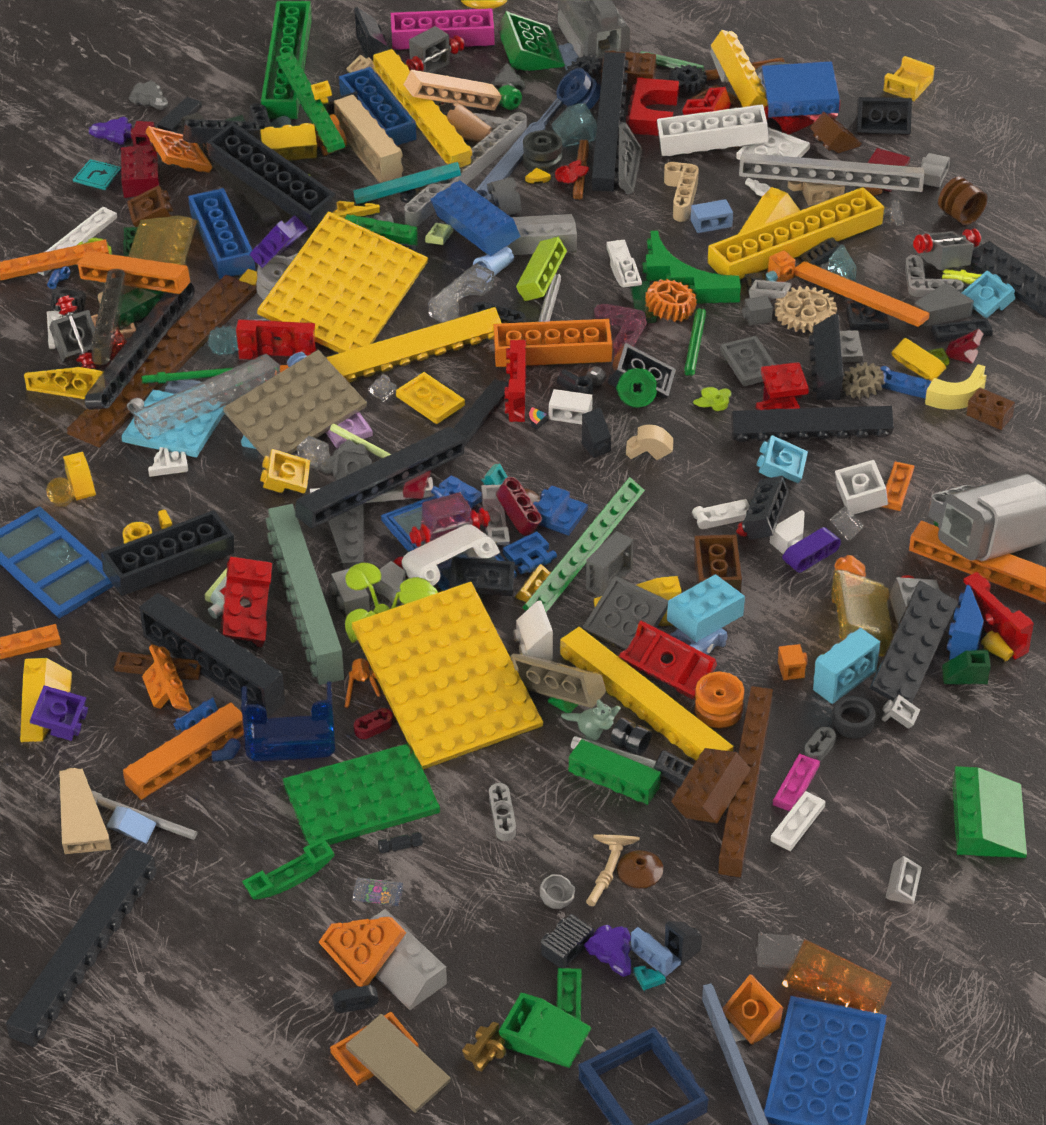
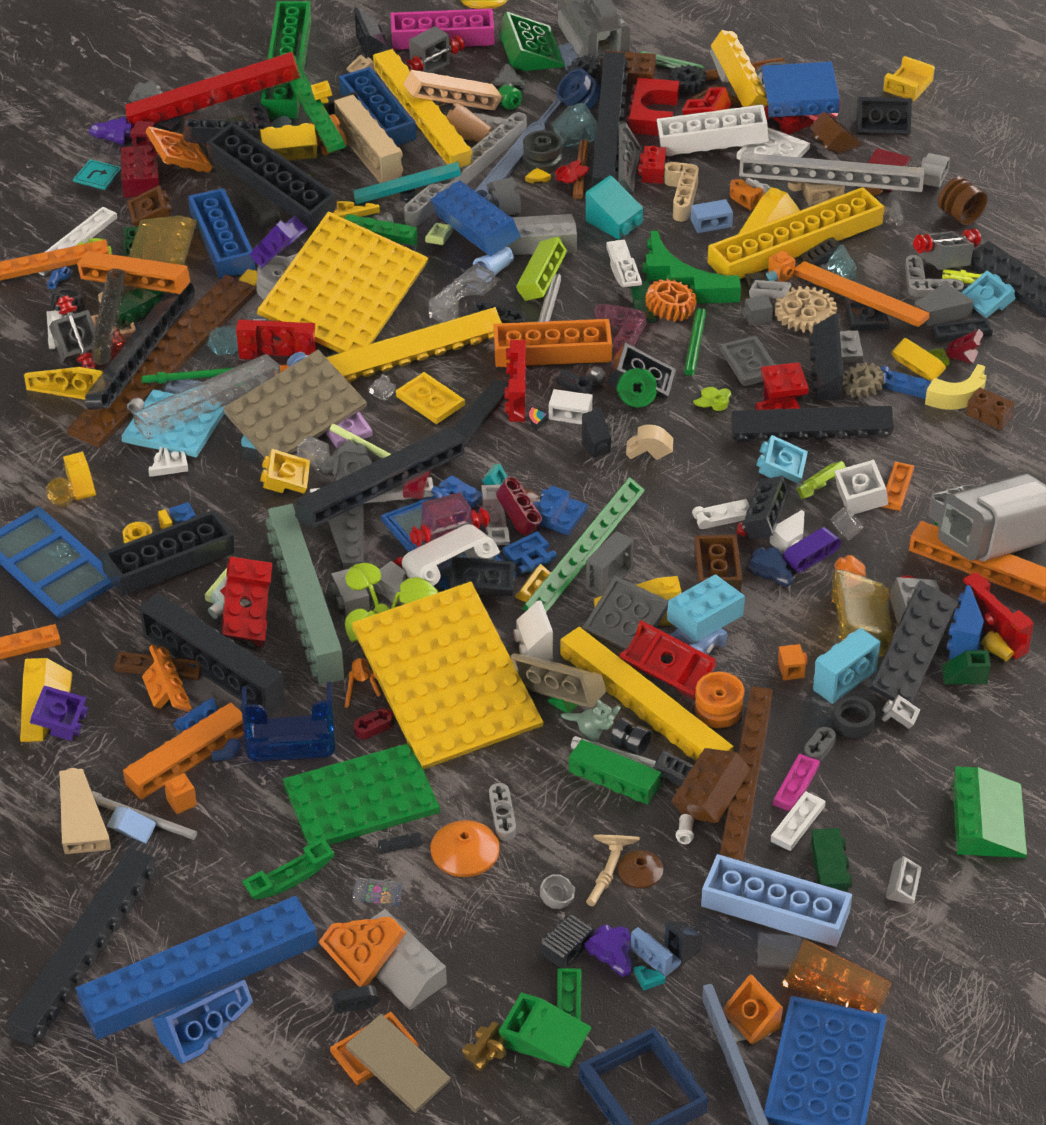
none -> blue brick [76,896,318,1040]
none -> red brick [125,52,300,128]
none -> blue wedge [152,979,253,1063]
none -> orange brick [164,773,197,814]
none -> blue plate [169,502,196,524]
none -> orange dish [431,820,500,877]
none -> teal slope [586,176,643,240]
none -> red brick [638,146,666,184]
none -> white pin [676,814,694,844]
none -> light blue brick [701,854,852,947]
none -> orange leg [730,179,763,210]
none -> dark blue rock [746,546,793,587]
none -> lime hinge [796,461,846,499]
none -> dark green brick [810,828,852,893]

